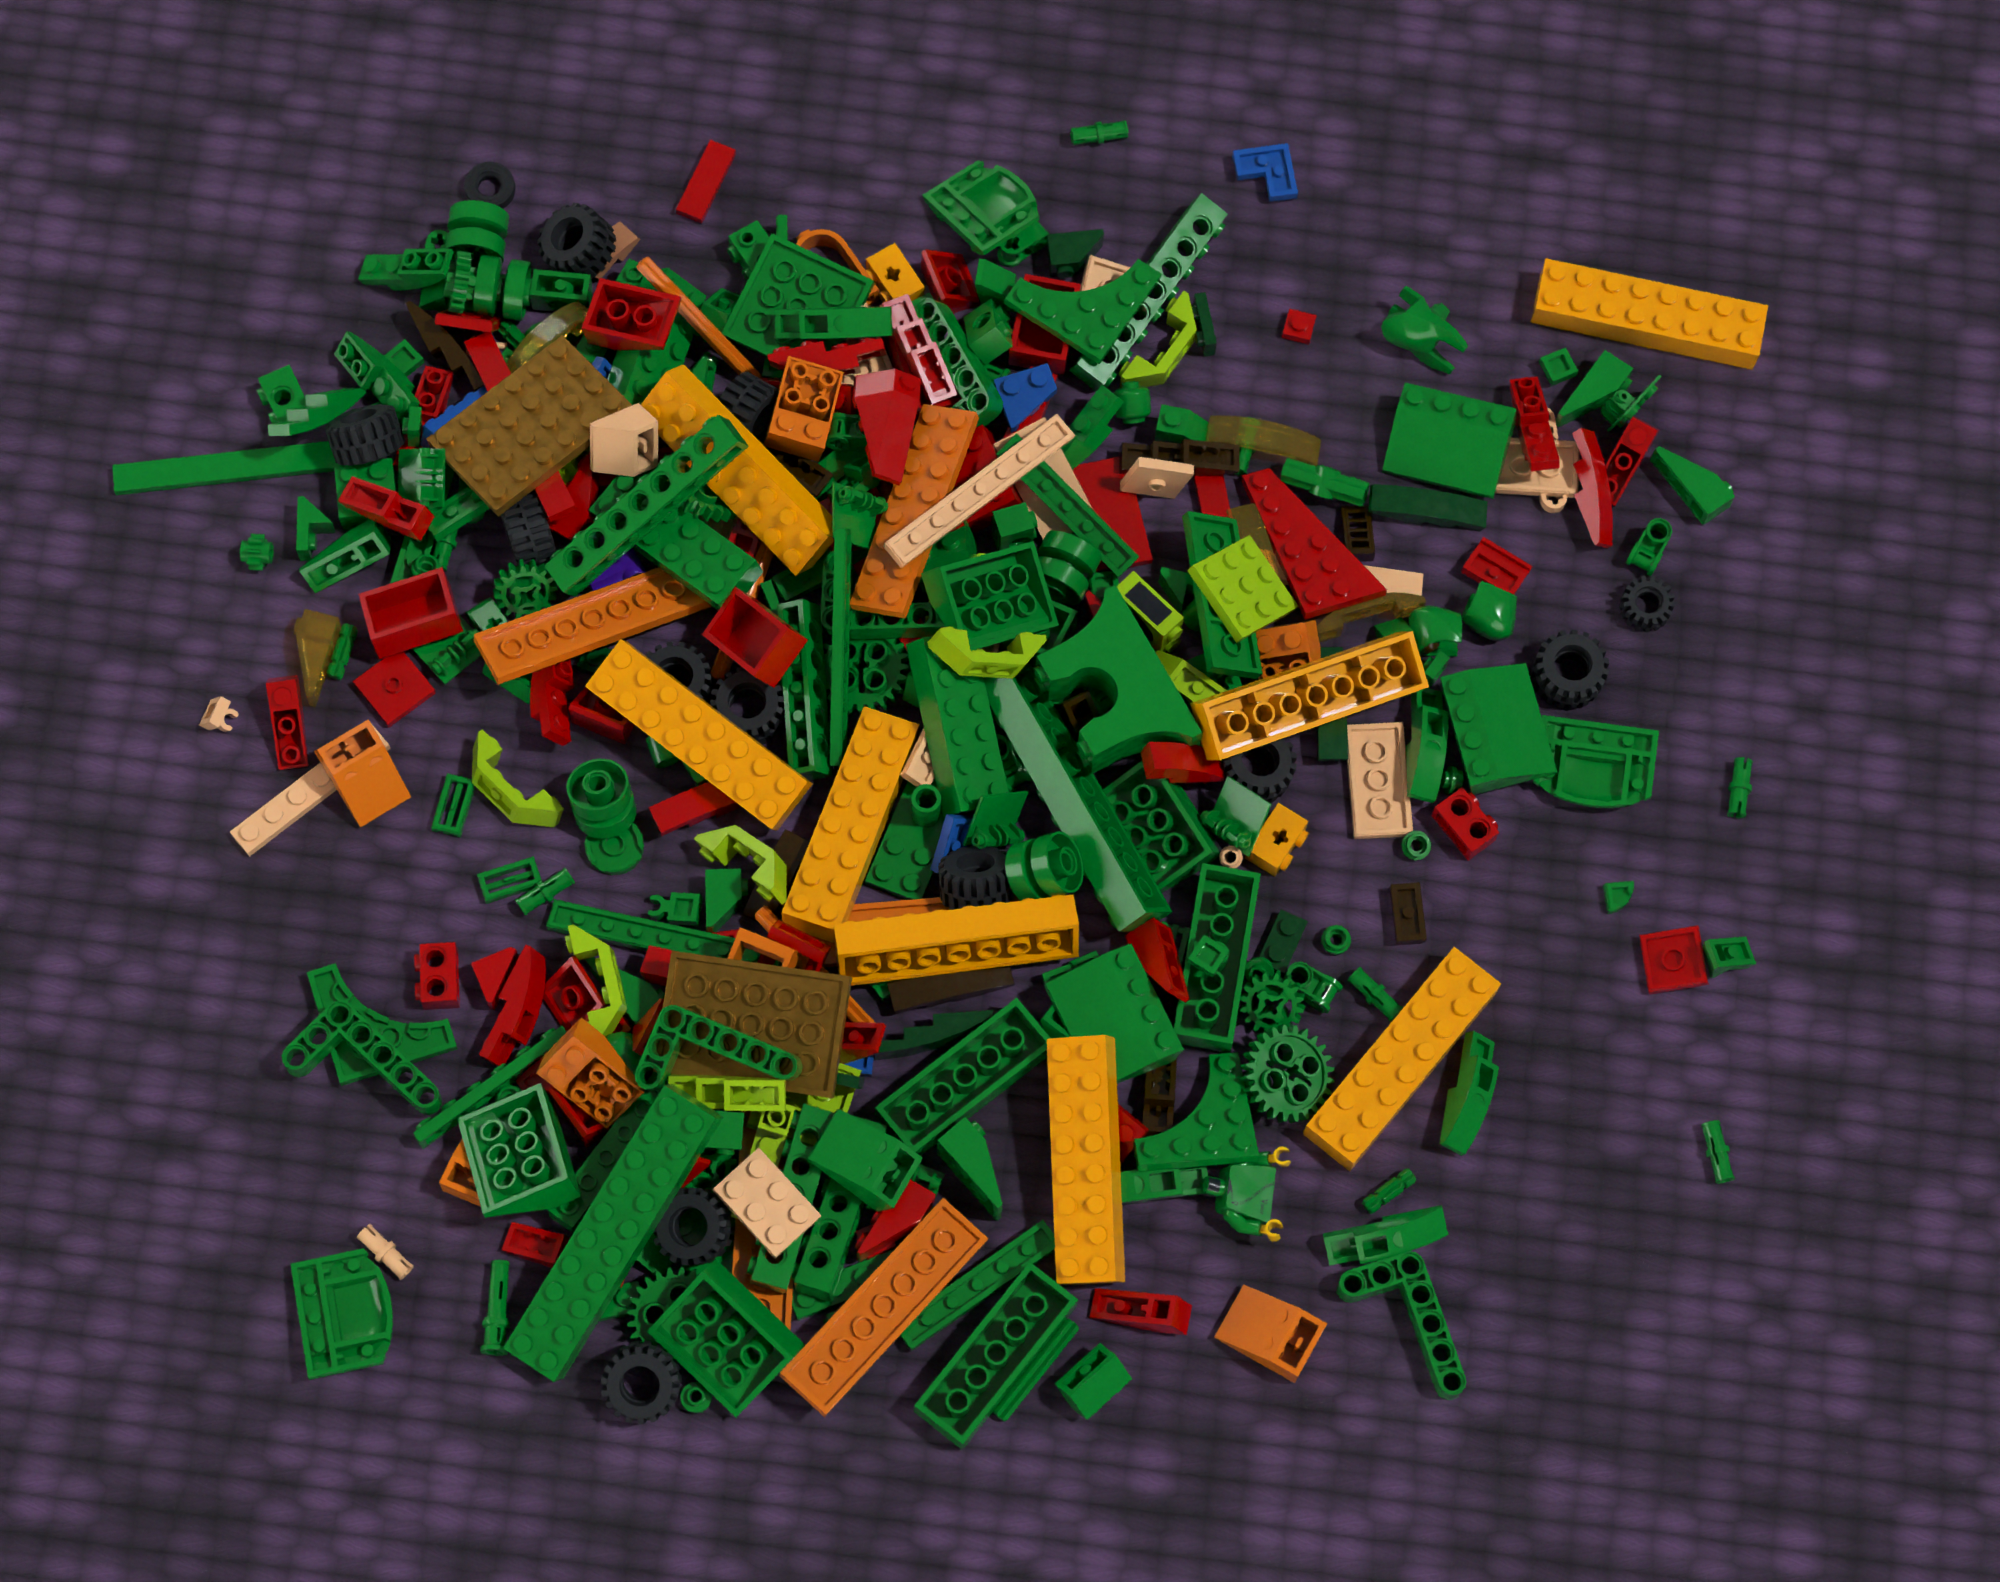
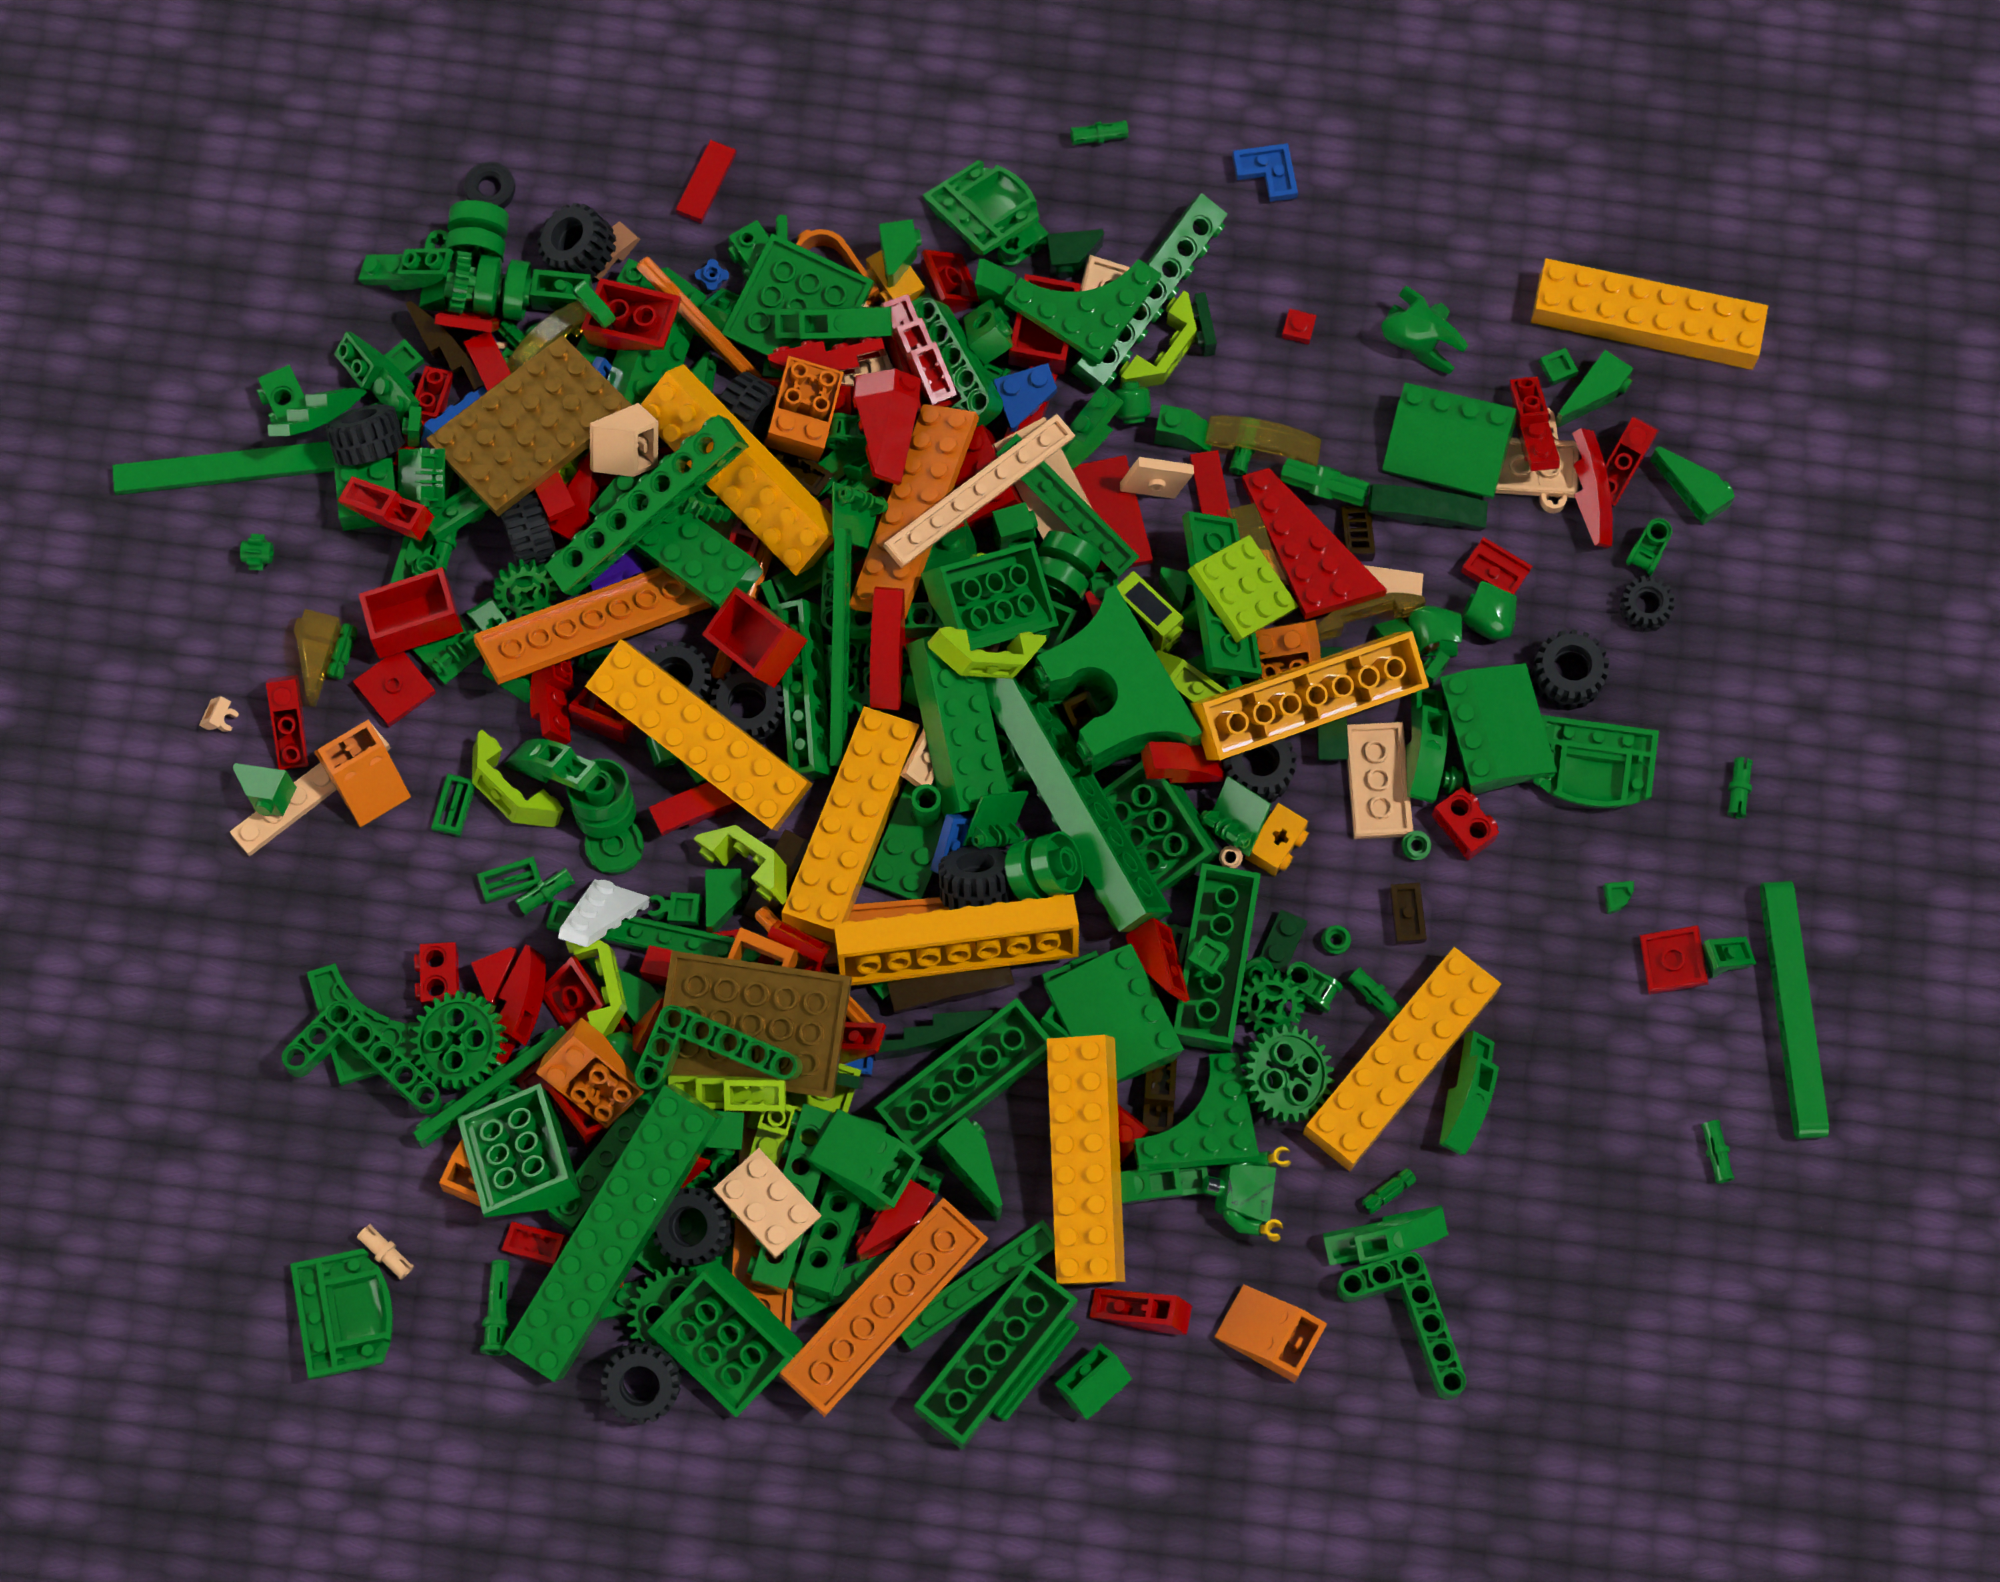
green slope [296,496,335,561] -> none
green slope [299,519,391,593] -> none
green plate [681,1382,712,1413] -> none
dark brown slope [1119,439,1240,476] -> none
green hinge [1601,375,1662,432] -> none
none -> green slope [233,763,297,816]
none -> green gear [410,991,508,1090]
none -> green slope [504,739,601,792]
none -> white wing [558,879,650,947]
none -> green beam [571,280,616,329]
none -> blue plate [695,259,729,291]
none -> red slope [870,586,906,710]
none -> green slope [879,219,922,287]
none -> green beam [1760,881,1829,1140]

